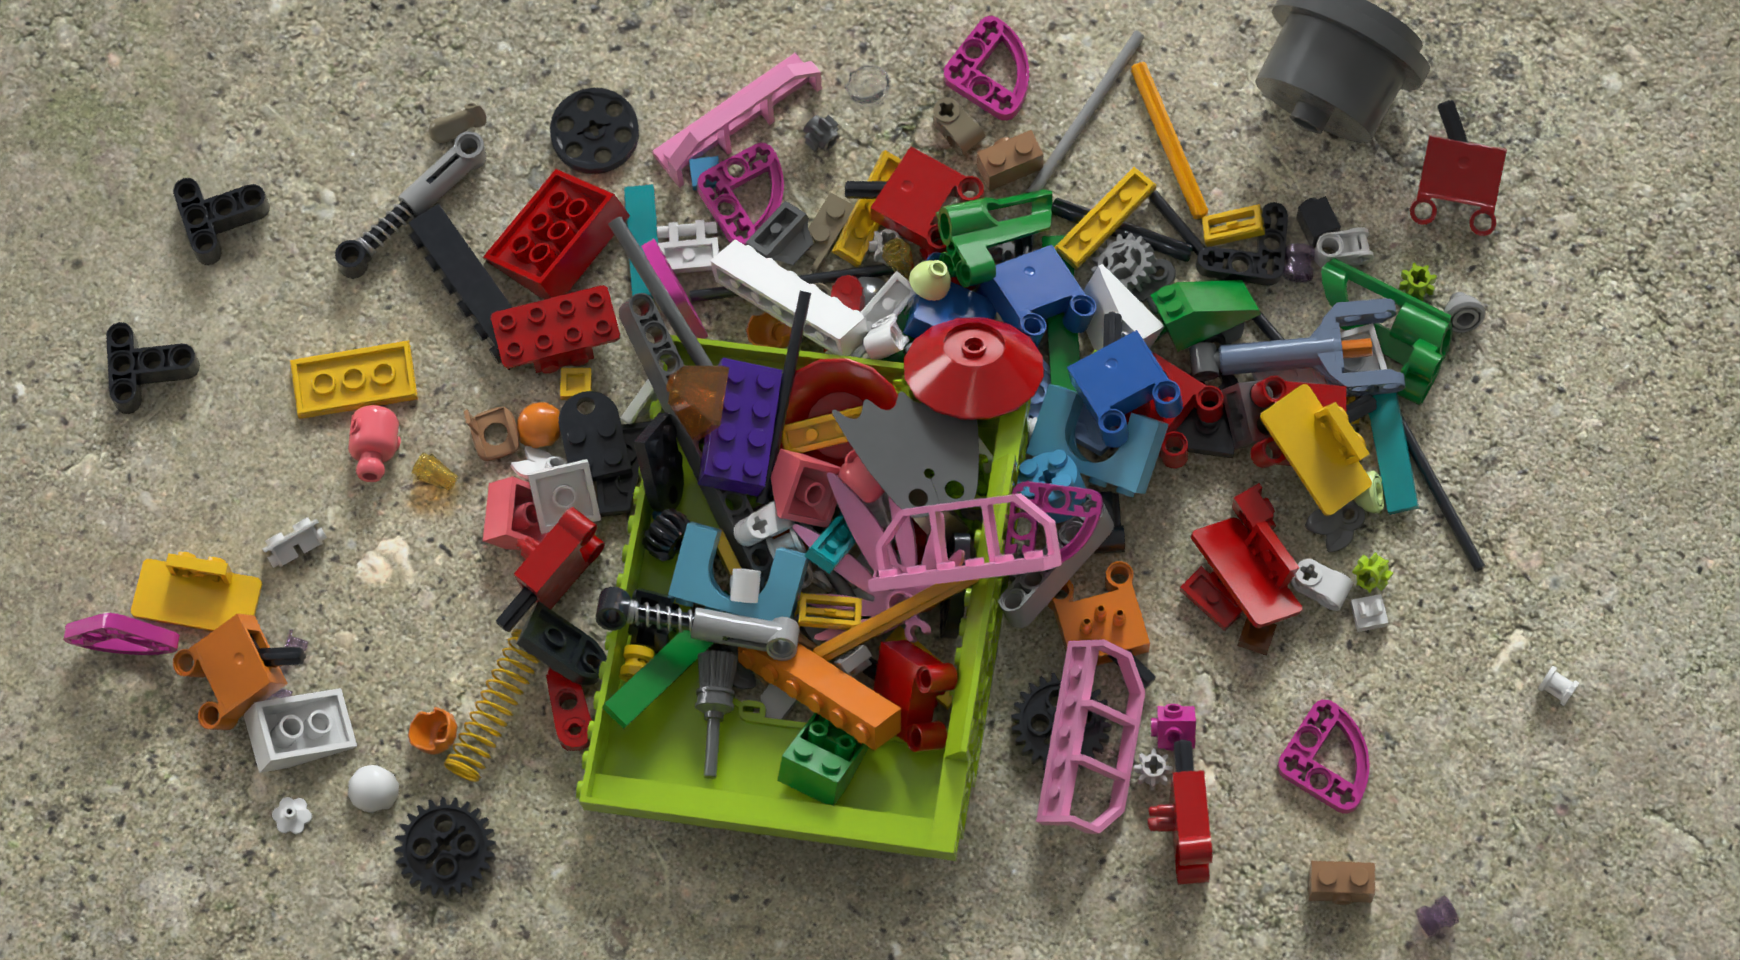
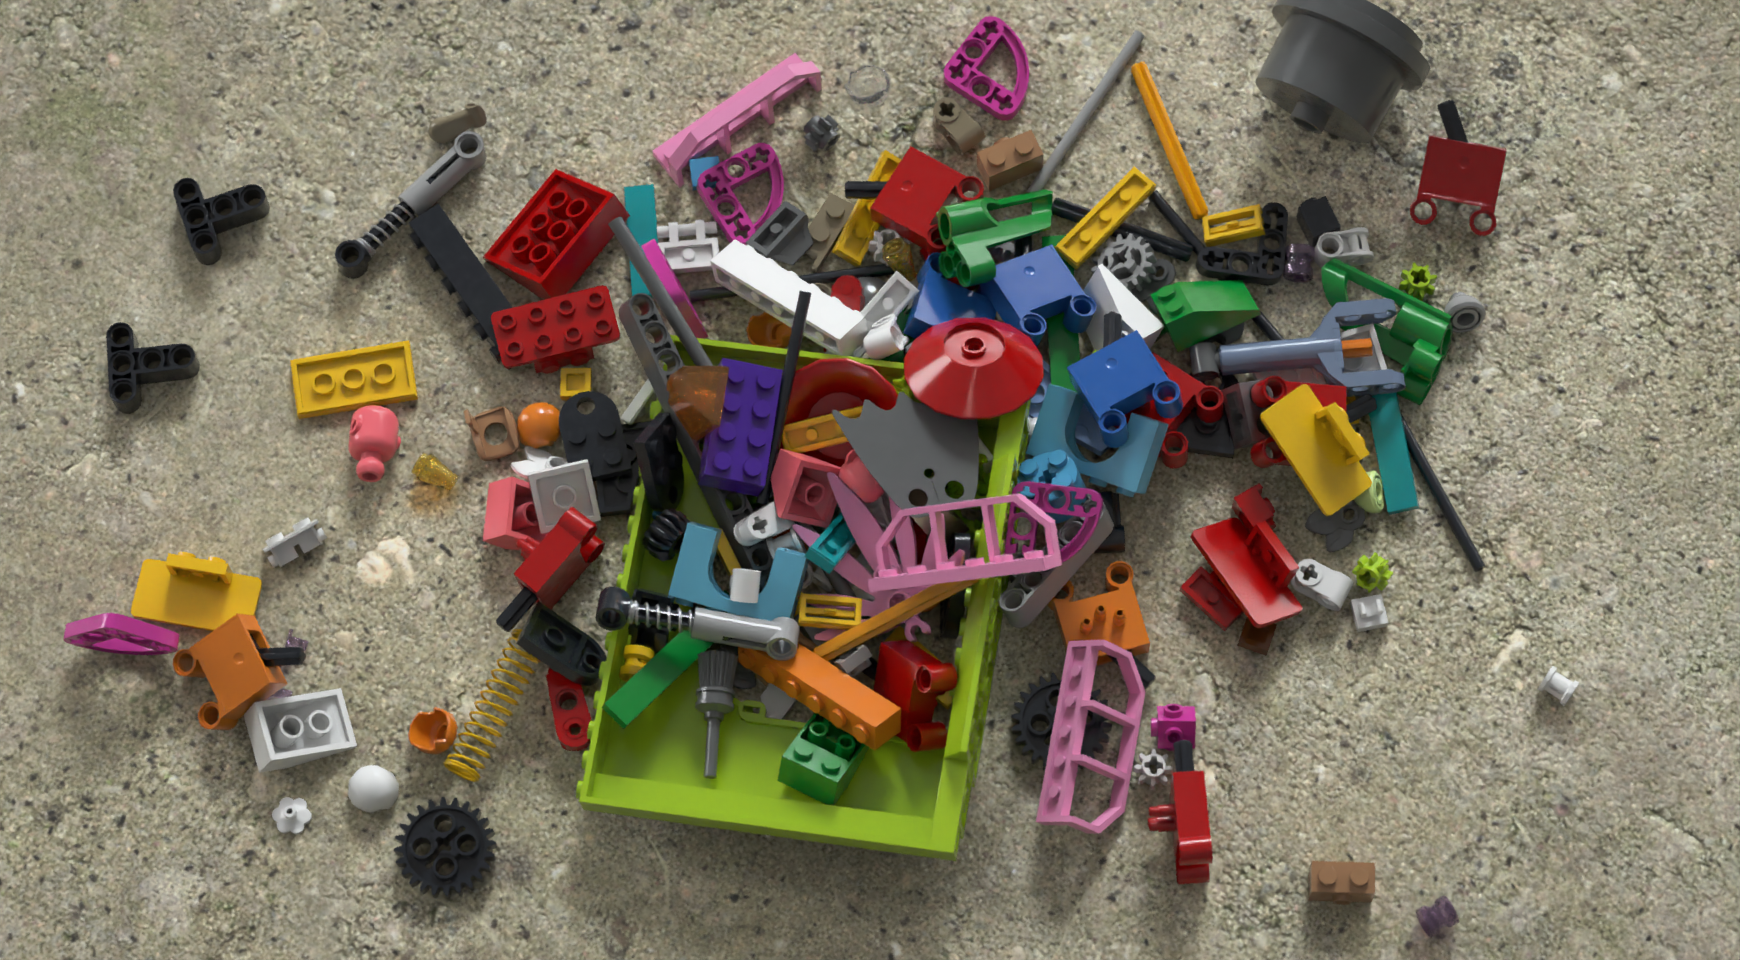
black wedge [550,88,639,174] -> none
yellowish green brick [909,260,951,301] -> none
dark pink beam [1278,699,1370,814] -> none

